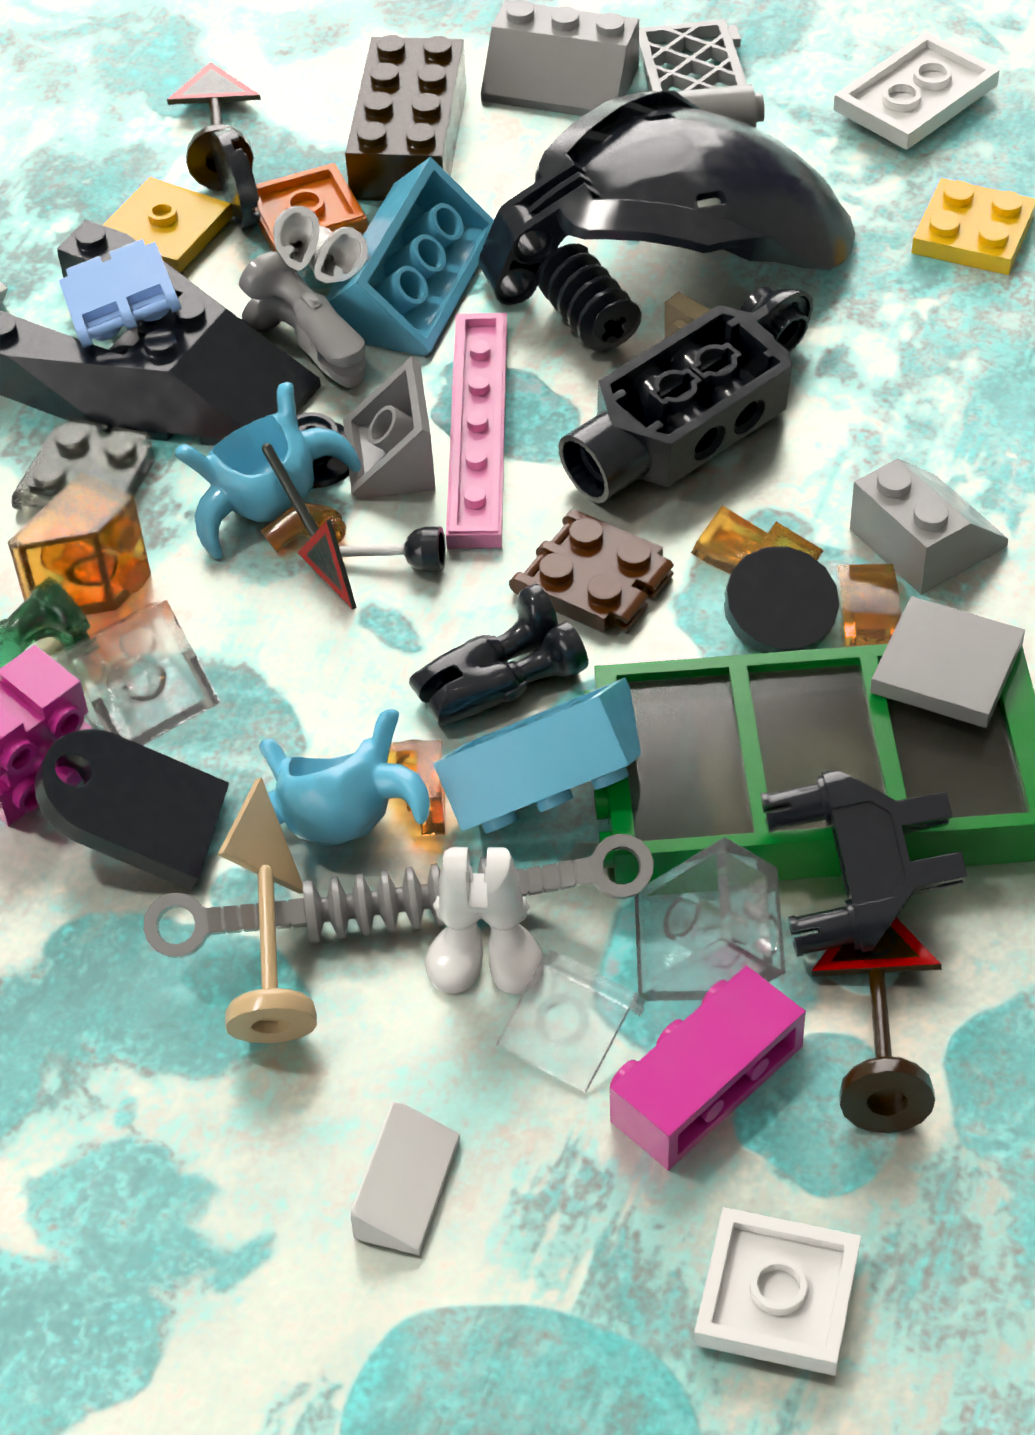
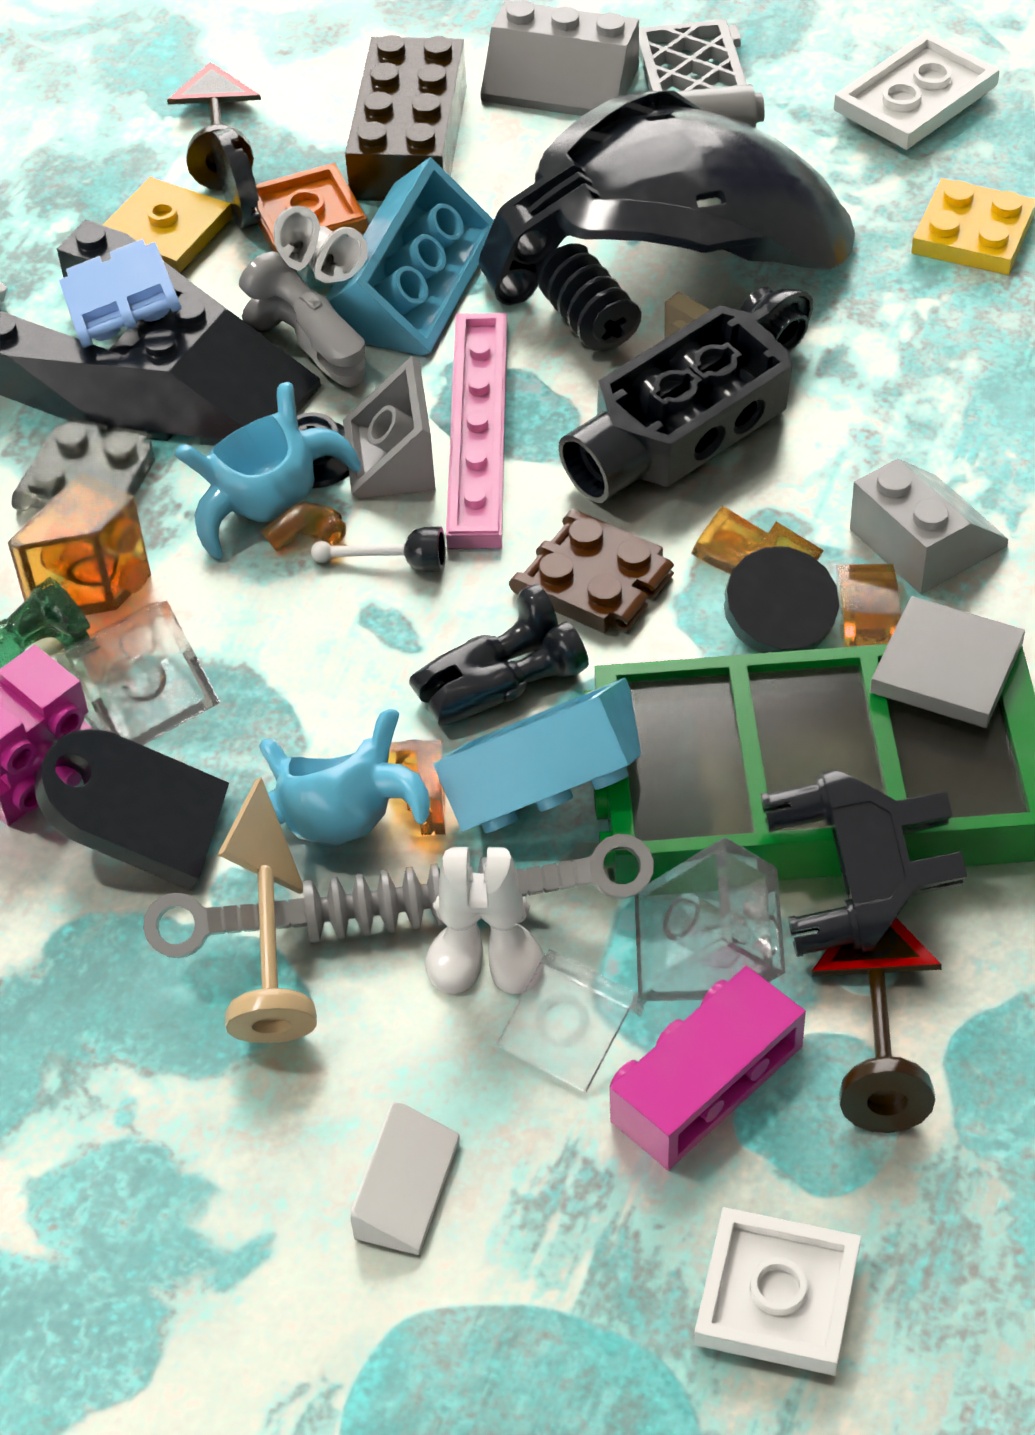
pearl dark grey piece [262,443,357,610] -> none

